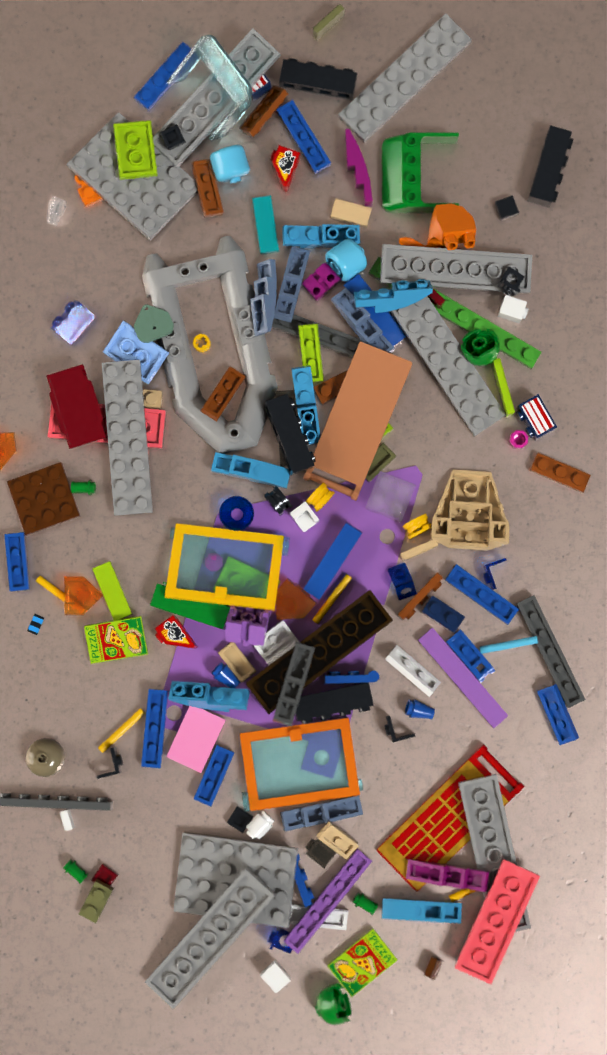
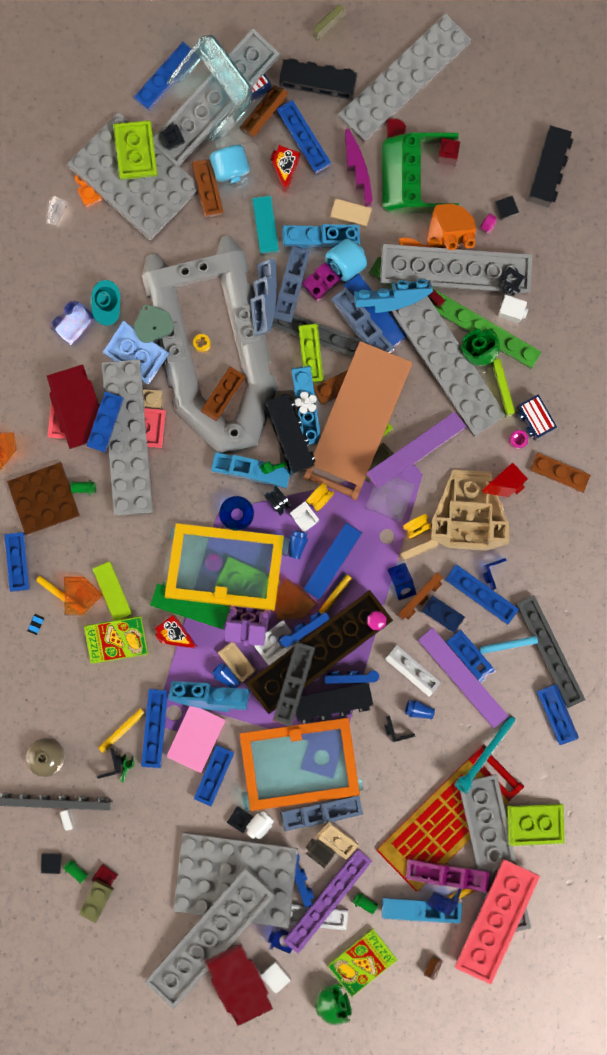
none -> black tile [41,853,62,874]
none -> blue plate [86,392,124,453]
none -> teal piece [90,280,120,326]
none -> green hand [119,754,134,782]
none -> dark red piece [205,944,273,1026]
none -> green hand [260,461,287,474]
none -> blue plate [278,611,330,647]
none -> blue cone [289,530,309,559]
none -> white plant [295,392,317,414]
none -> medium lavender tile [366,412,466,489]
none -> dark pink tile [367,611,386,630]
none -> dark red tile [387,119,406,138]
none -> clear blue bracket [426,888,462,916]
none -> dark red brick [437,138,461,166]
none -> teal piece [455,716,515,794]
none -> dark pink tile [480,213,497,233]
none -> red slope [482,463,528,497]
none -> lime tile [507,804,565,846]

